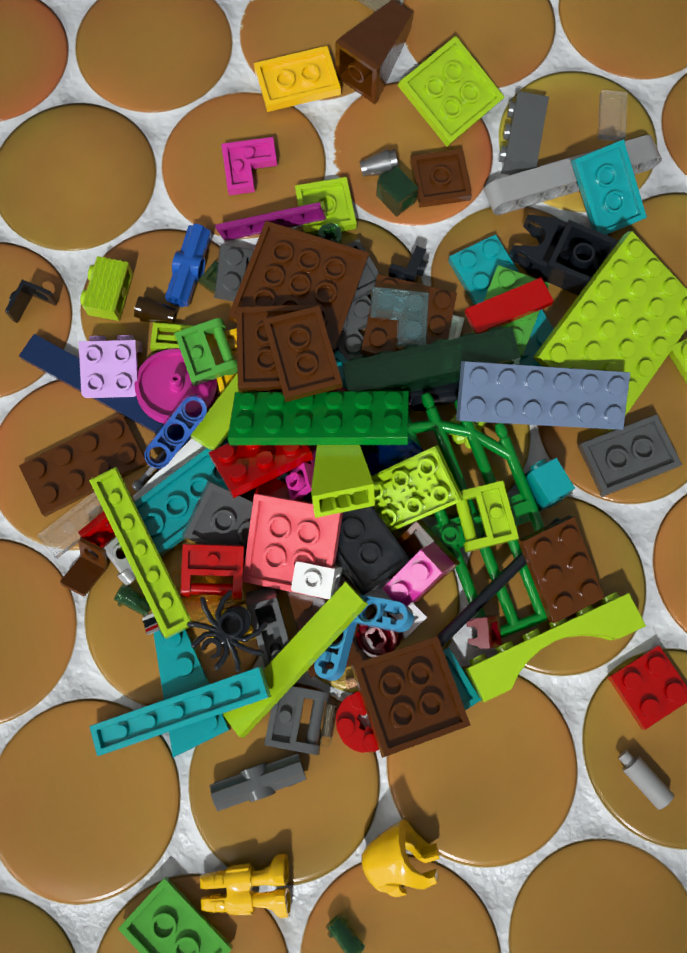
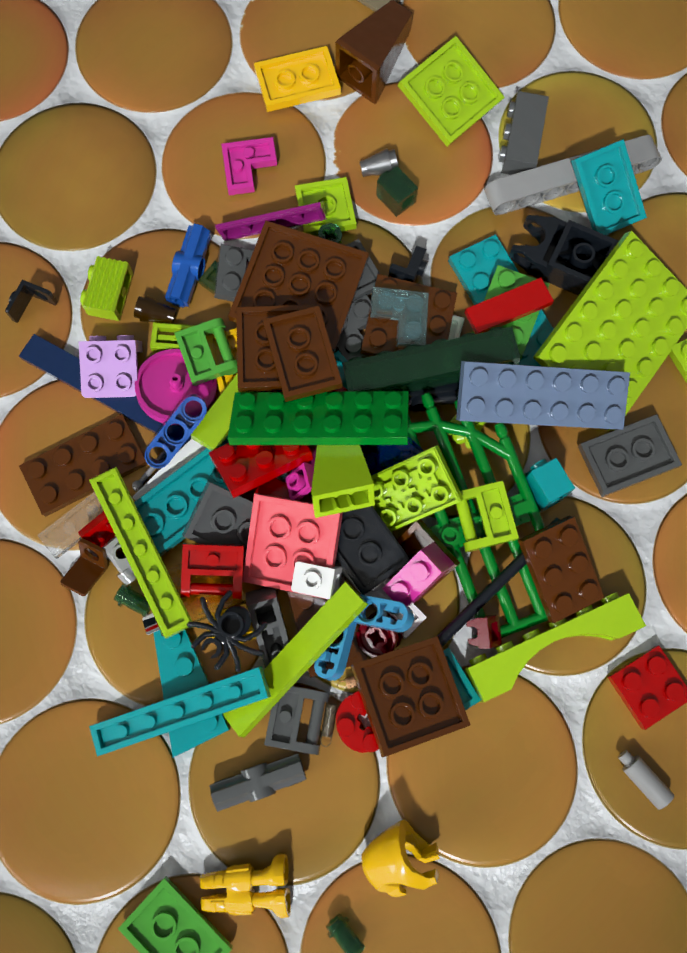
reddish brown plate [410,149,472,208] -> none
clear tile [598,90,627,141] -> none

